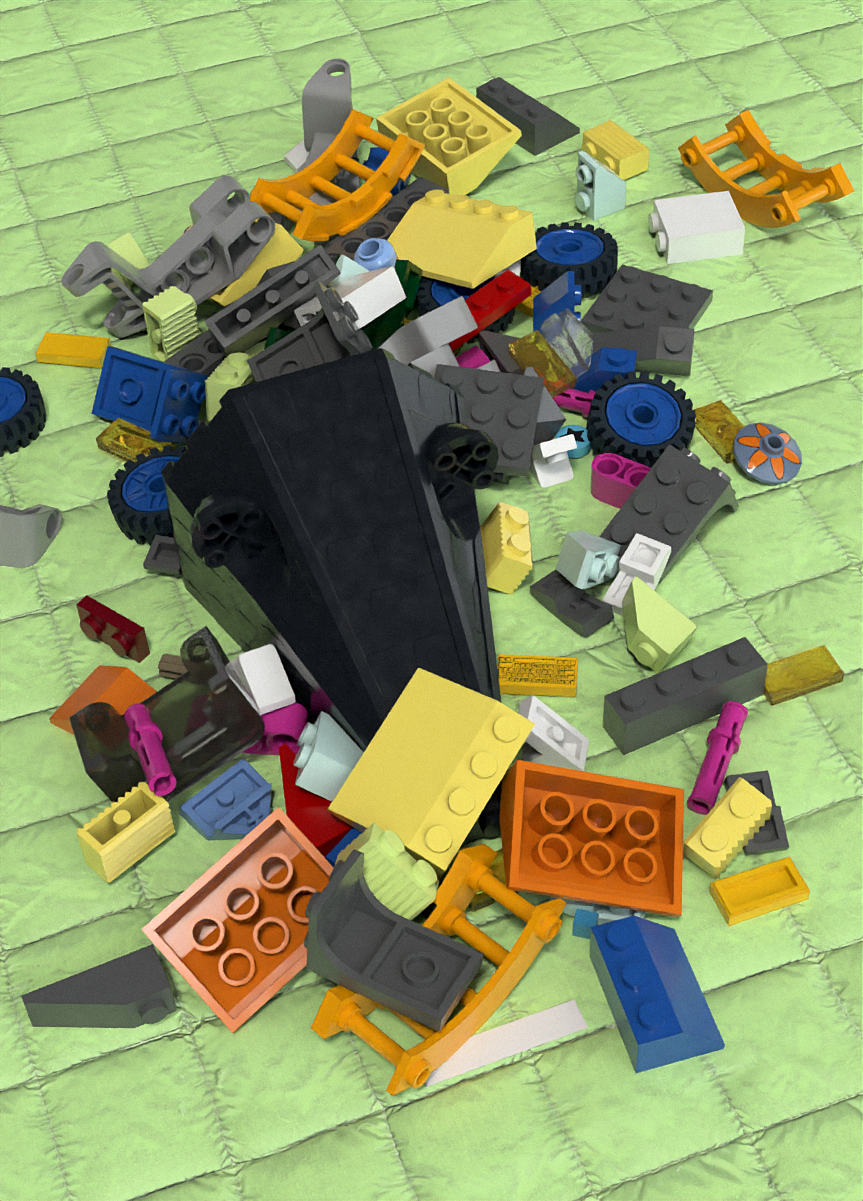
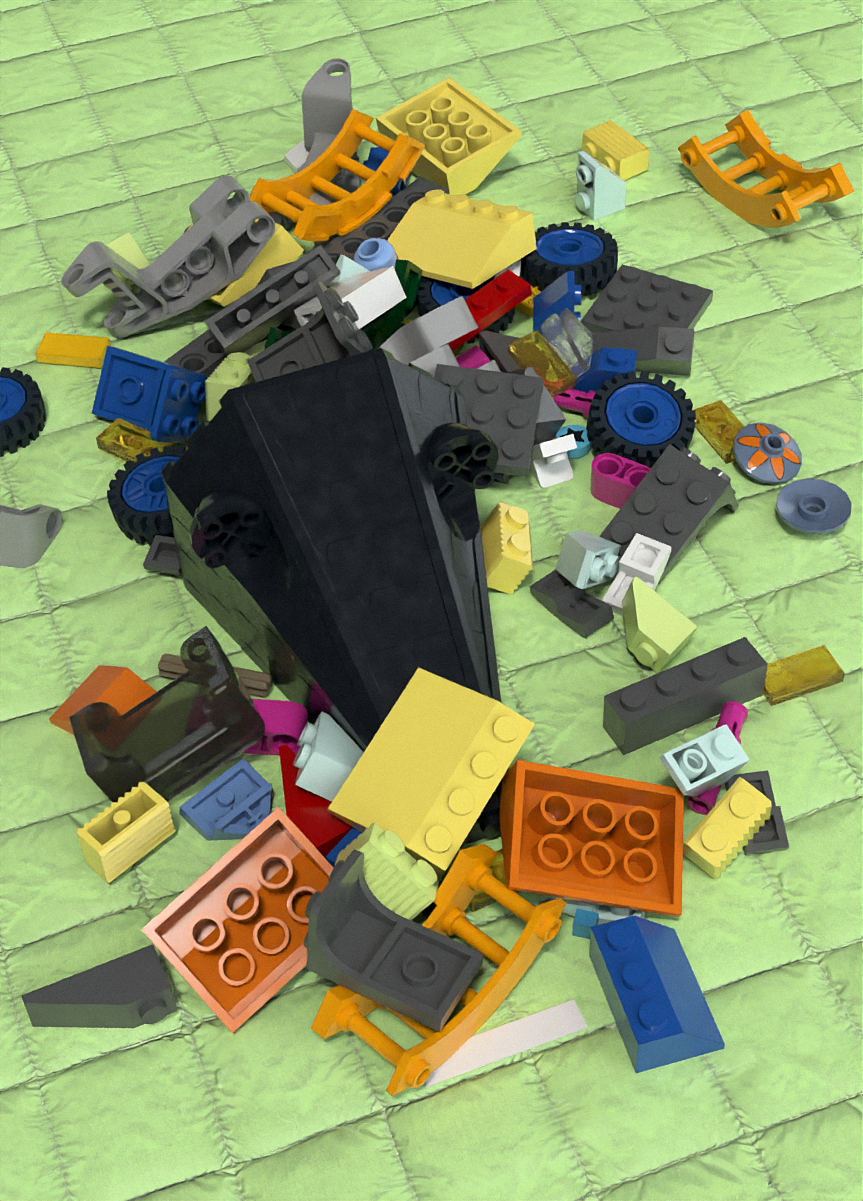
dark red plate [76,595,150,663] -> none
dark pink pin [124,704,176,796] -> none
yellowish green brick [142,286,201,362] -> none
white slope [220,644,295,715] -> none
dark grey slope [476,77,580,156] -> none
yellow tile [497,654,578,697] -> none
white slope [518,695,589,771] -> none
white brick [648,191,745,264] -> none
yellow tile [709,857,810,926] -> none
none -> light aqua slope [660,724,750,797]
none -> sand blue dish [776,478,852,534]

